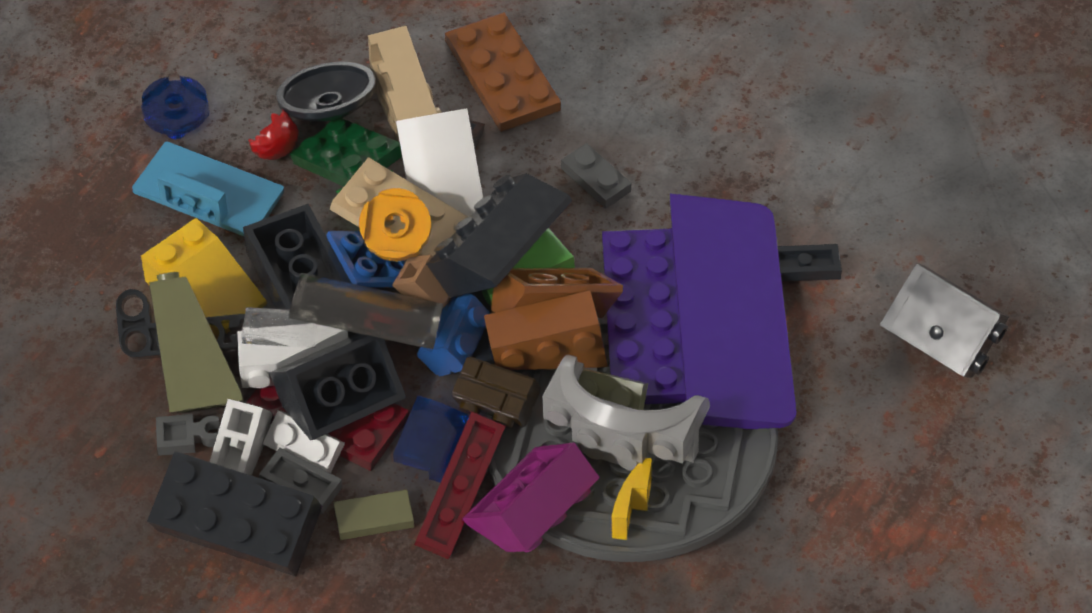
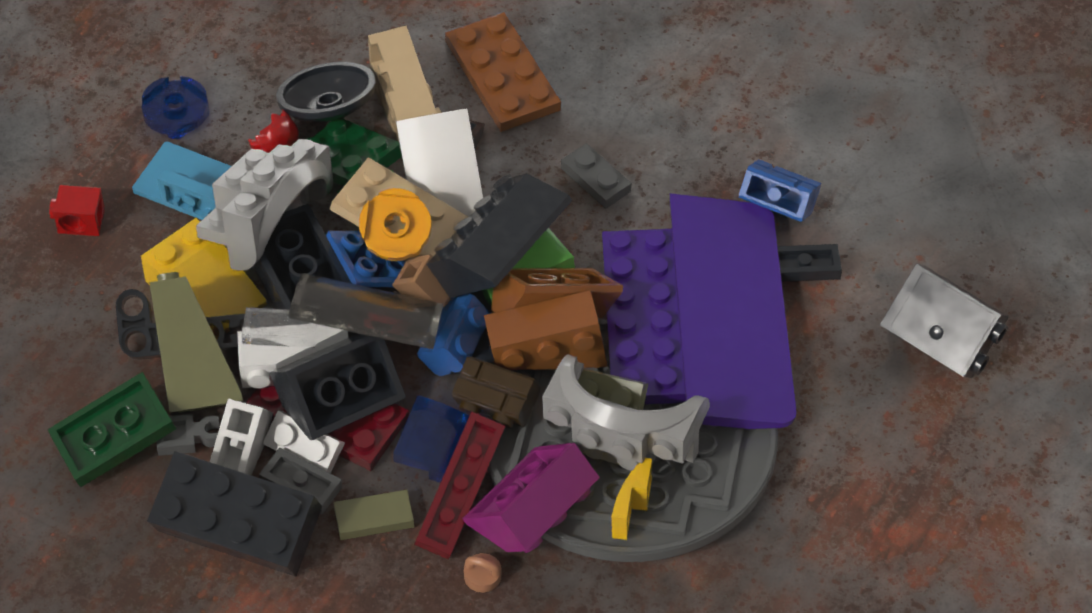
none -> dark green plate [47,372,177,488]
none -> red brick [49,185,105,236]
none -> light grey piece [196,139,333,270]
none -> nougat tile [464,553,502,593]
none -> blue brick [738,159,822,222]

